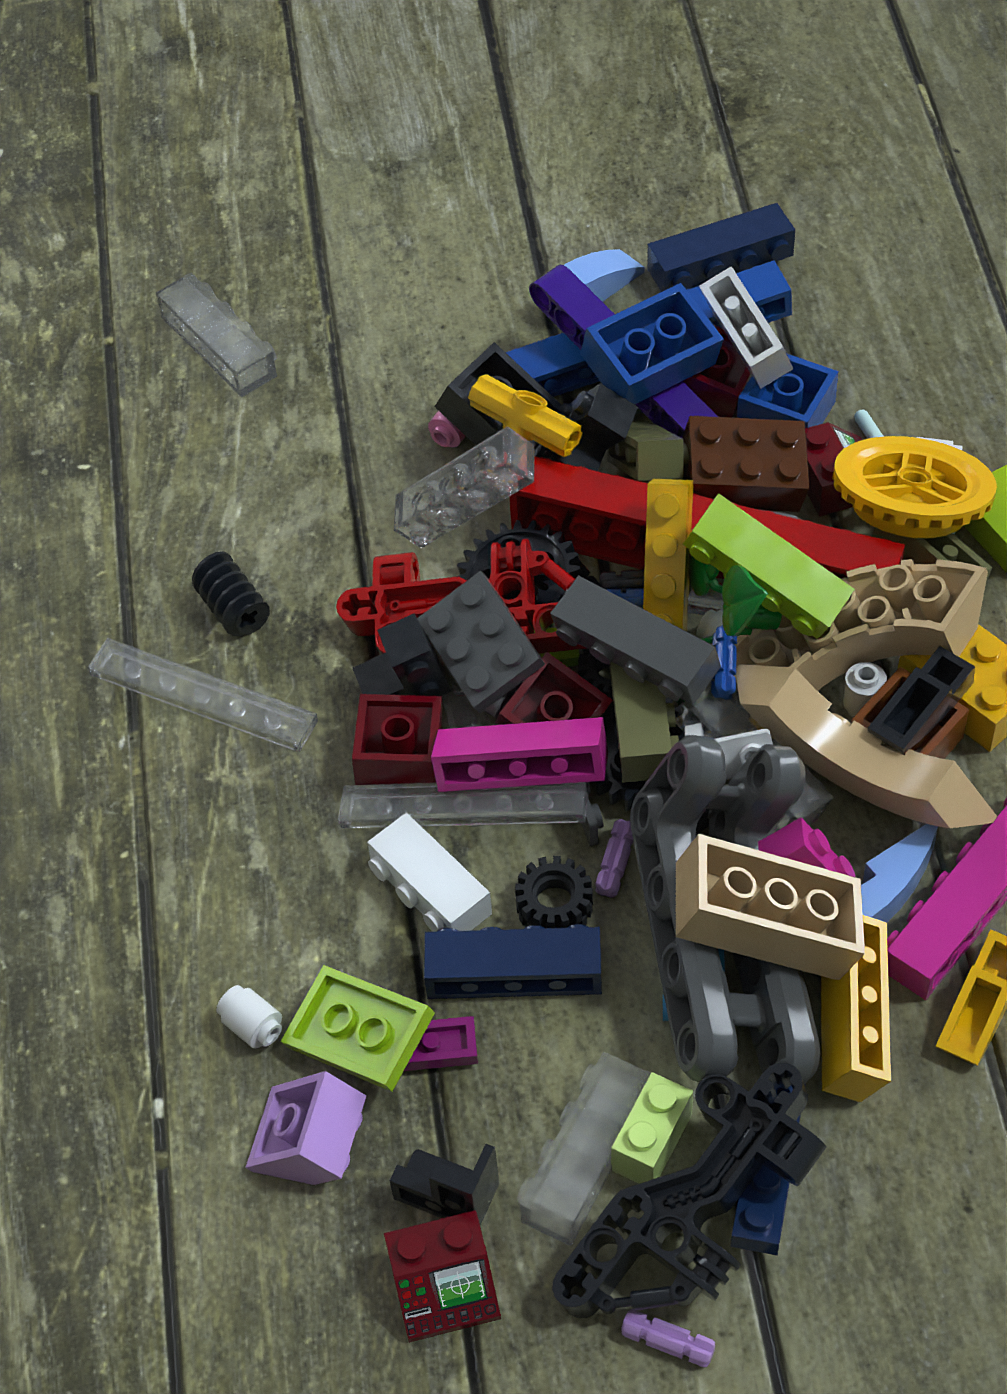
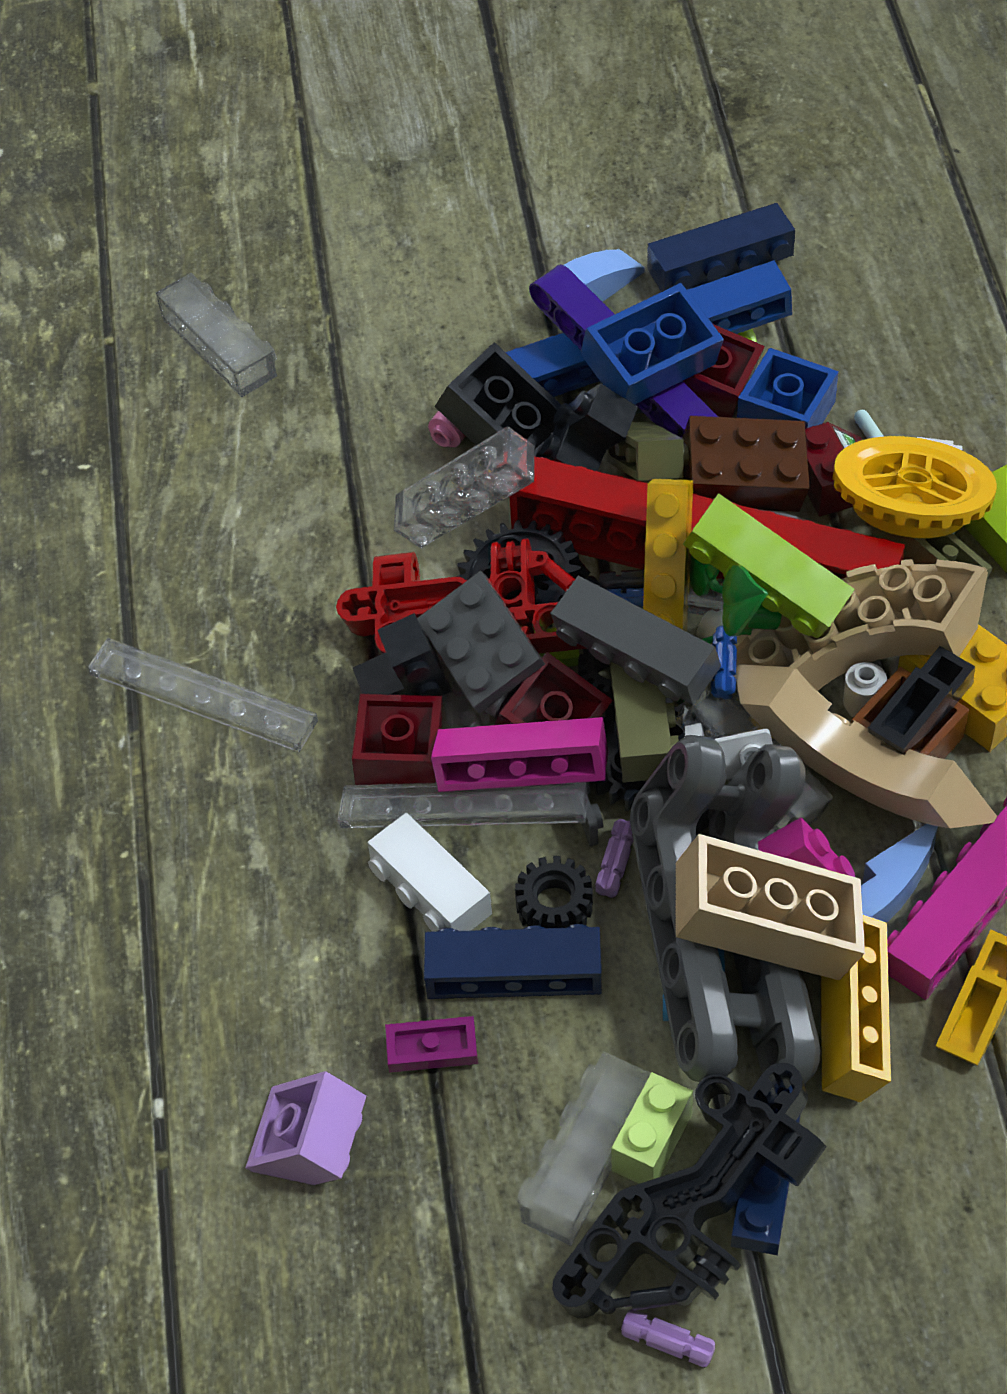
black piece [192,551,270,636] -> none
white brick [216,985,282,1049] -> none
lime plate [281,965,435,1092] -> none
dark red slope [384,1210,501,1343] -> none
black panel [389,1144,499,1226] -> none
yellow piece [468,374,583,457] -> none
white brick [699,266,793,389] -> none

